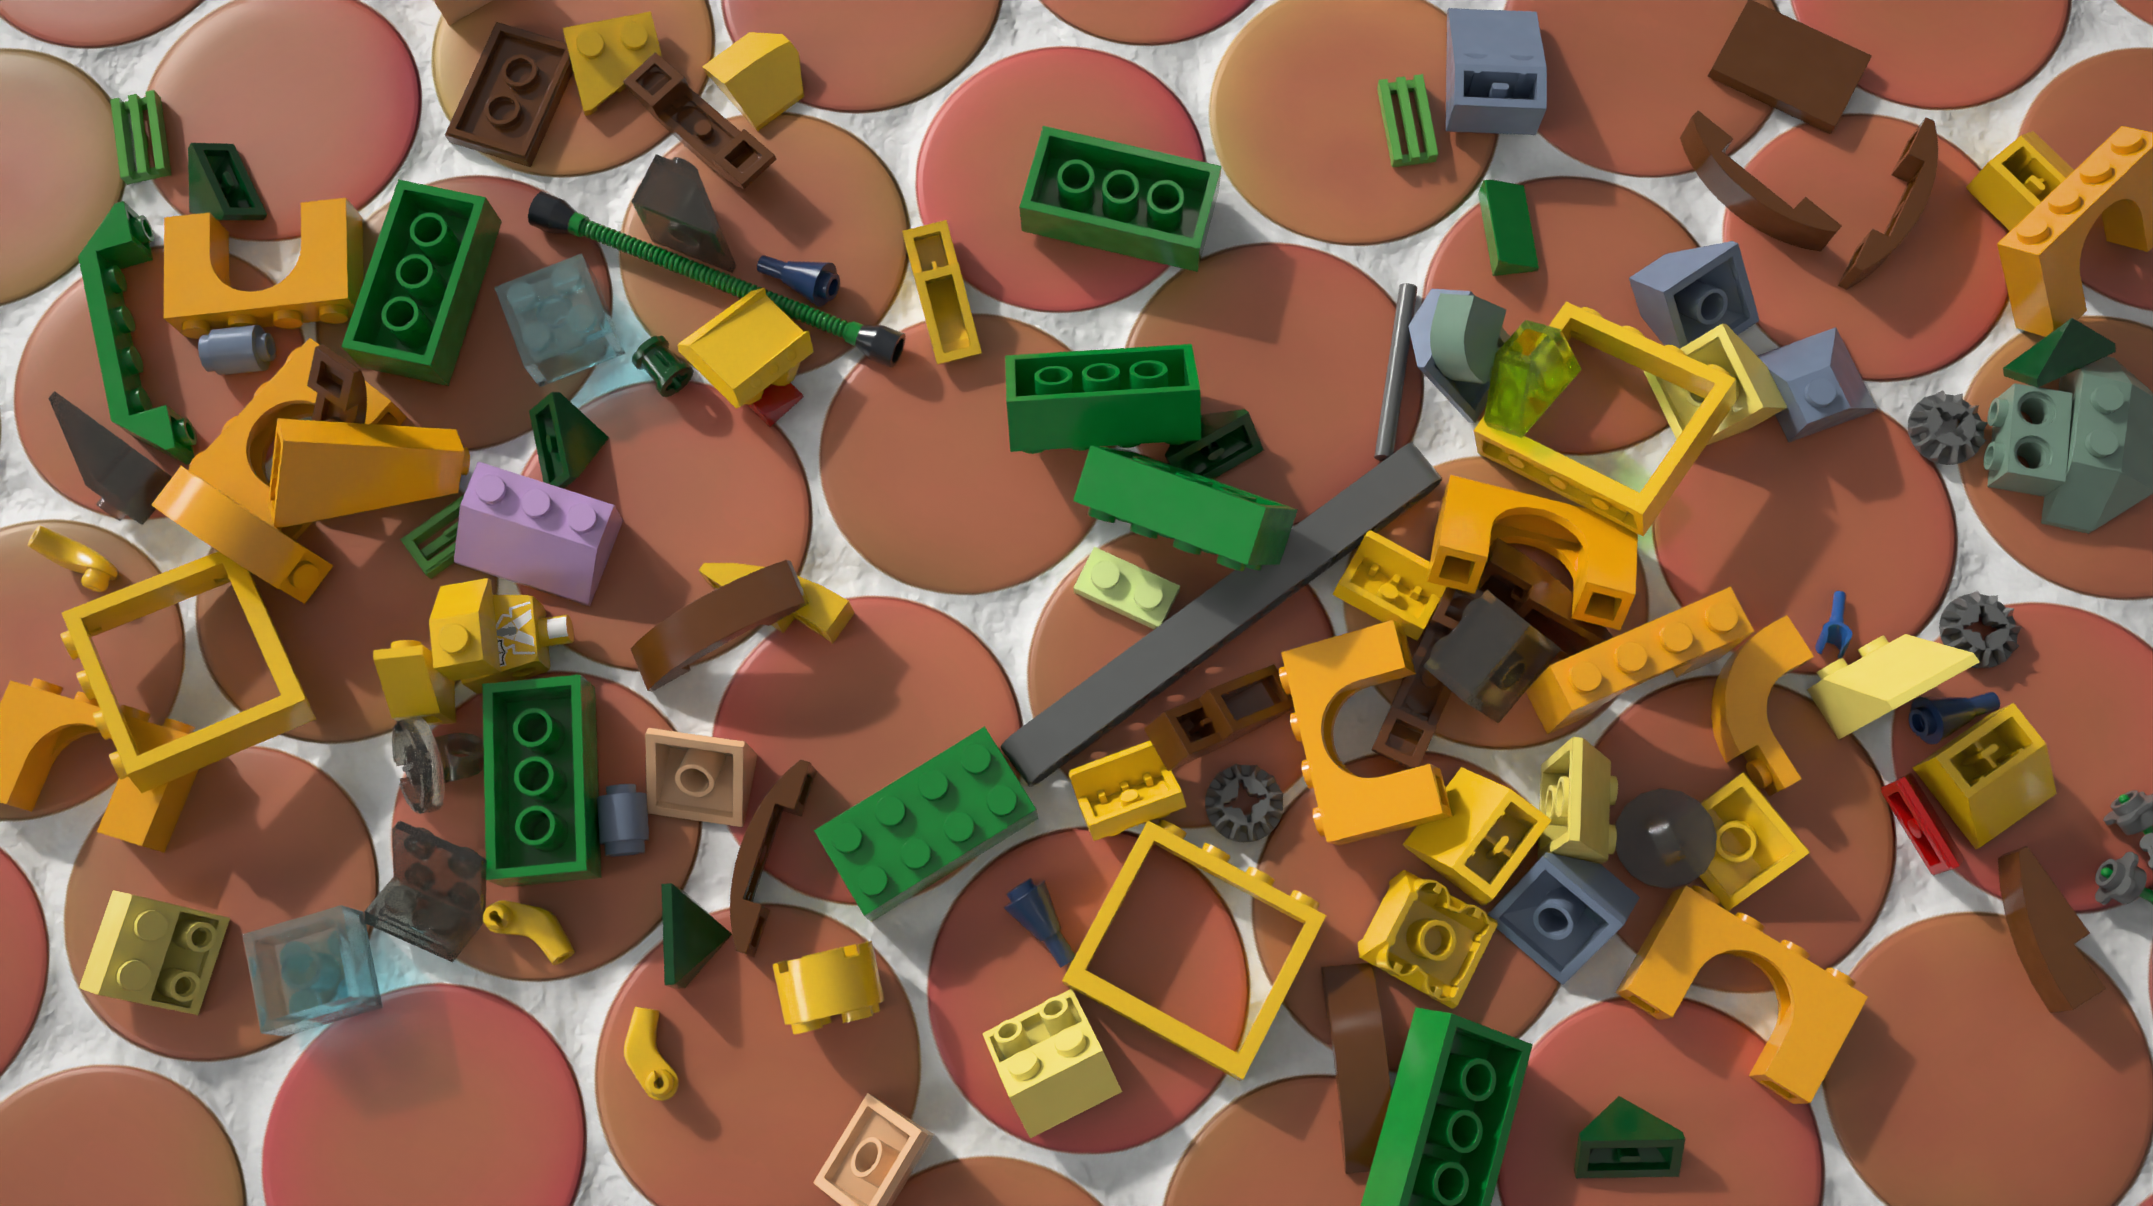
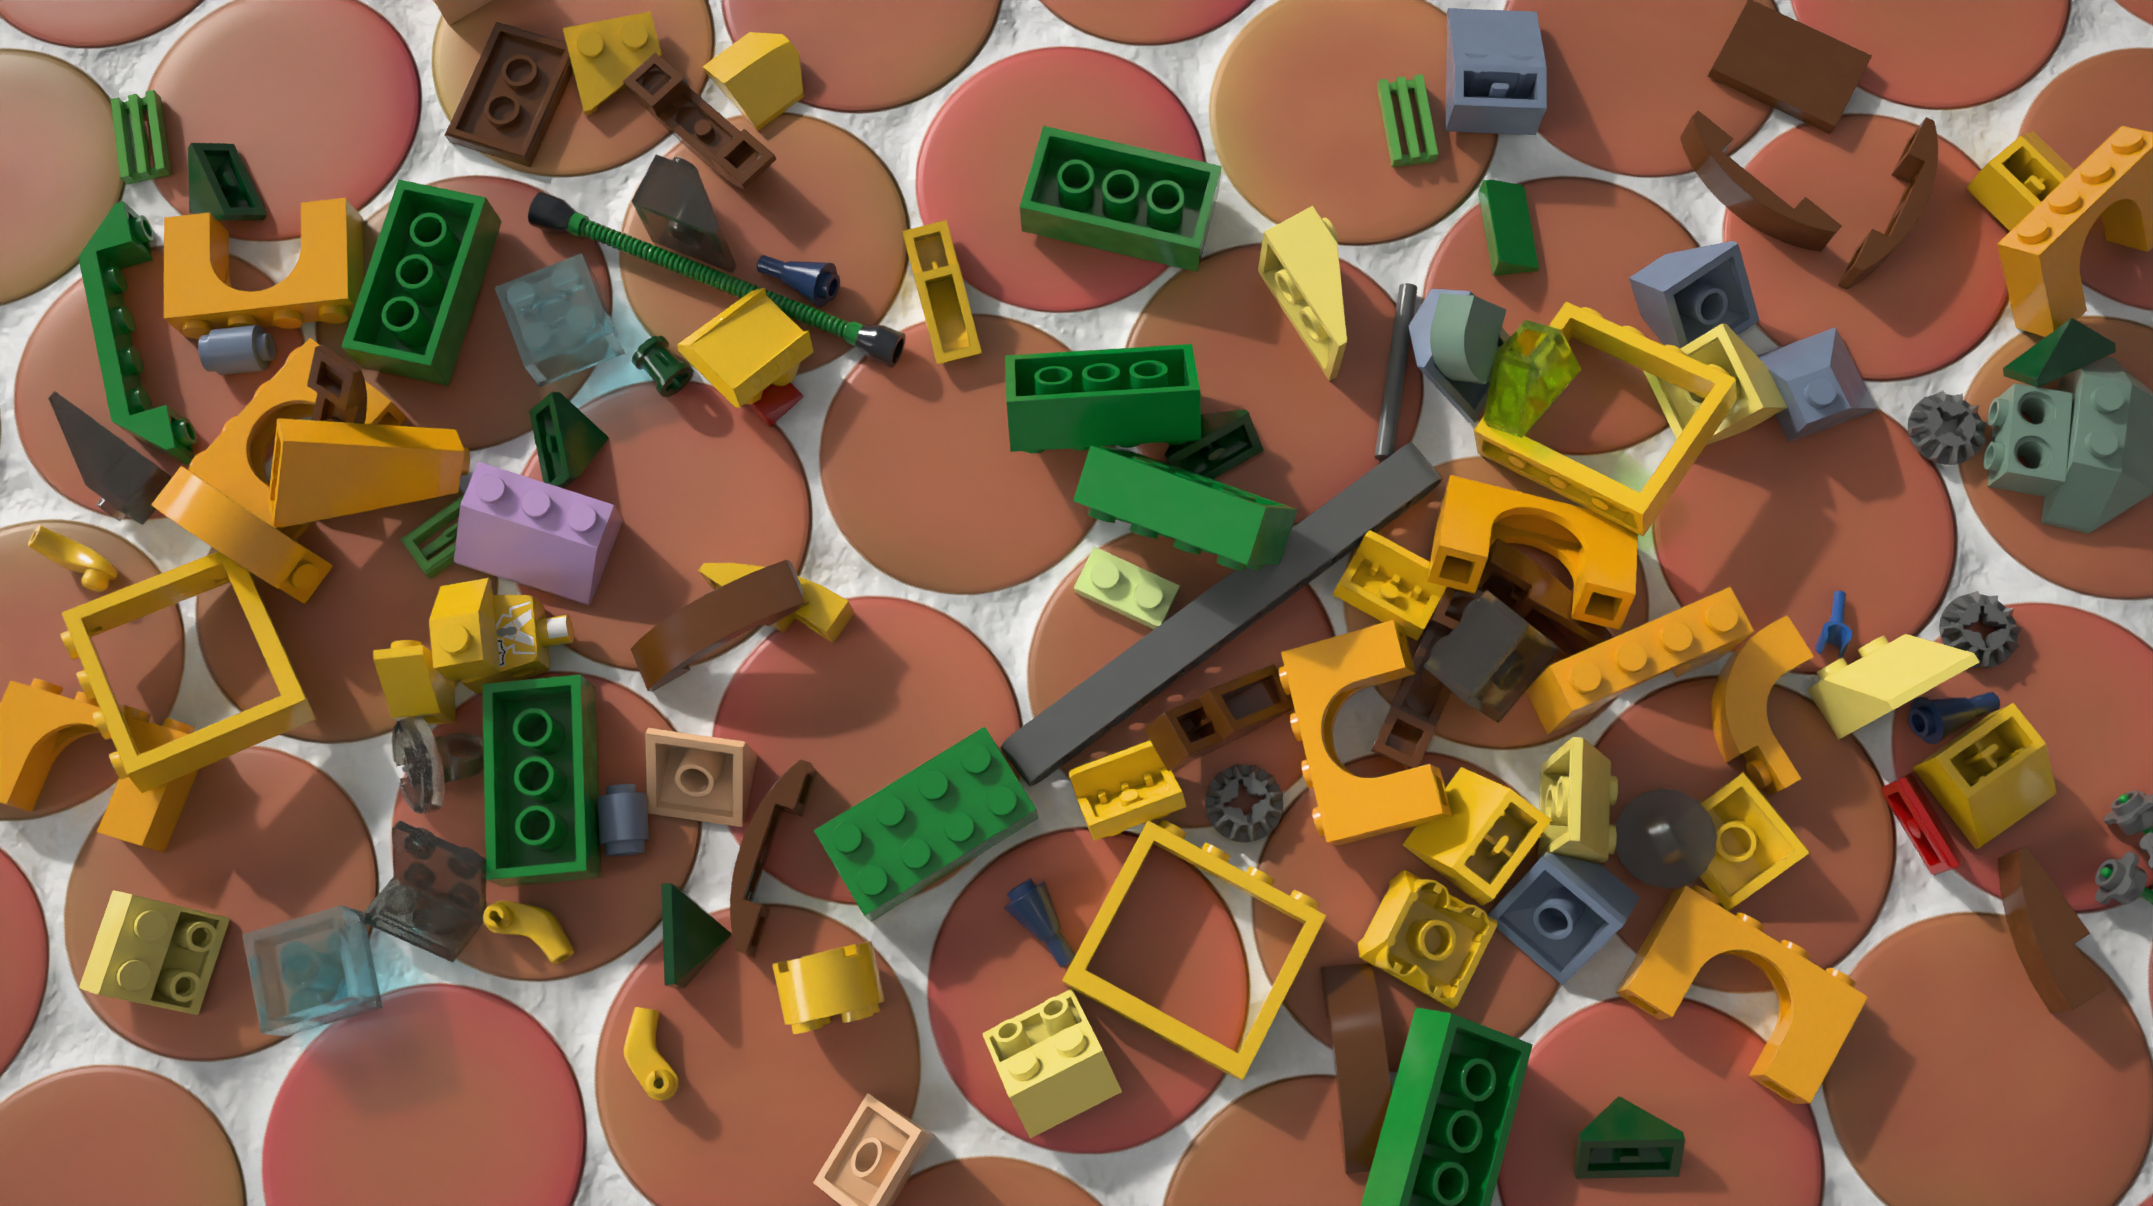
none -> light yellow slope [1258,205,1347,381]

